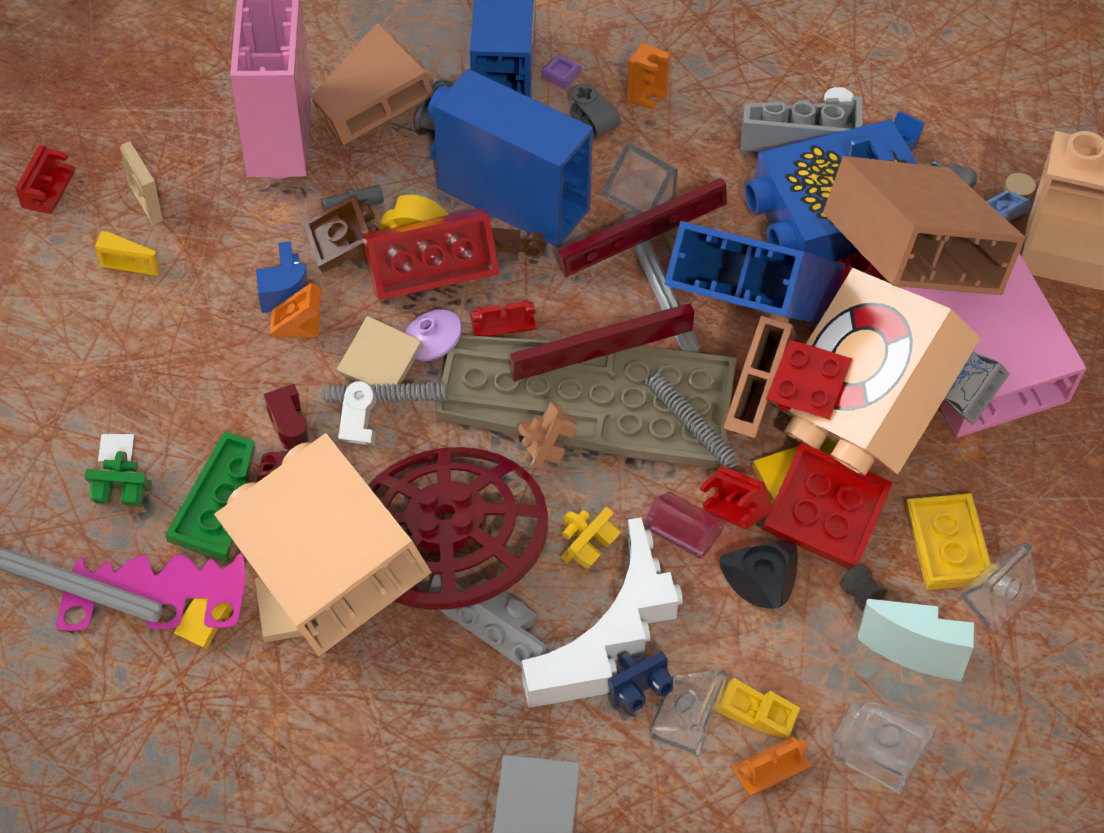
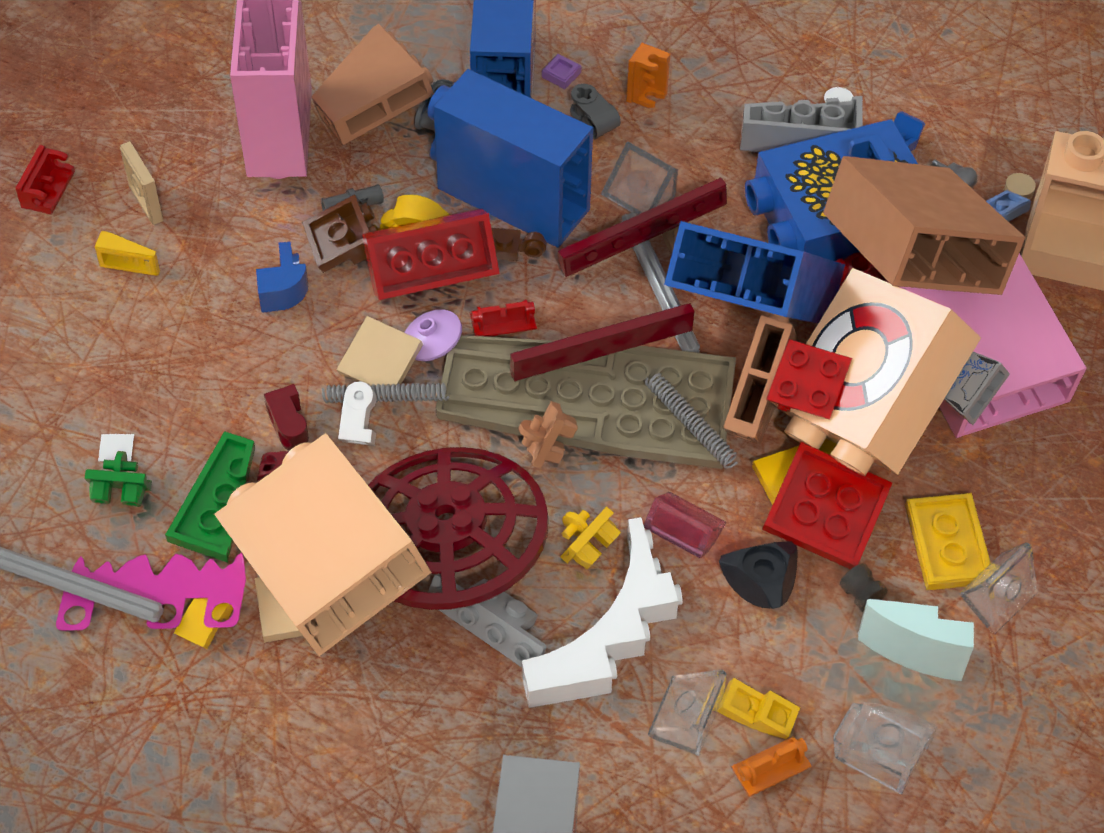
orange slope [269,283,321,338] -> none
dark blue hips [608,651,673,713] -> none
red hinge [700,466,774,530] -> none

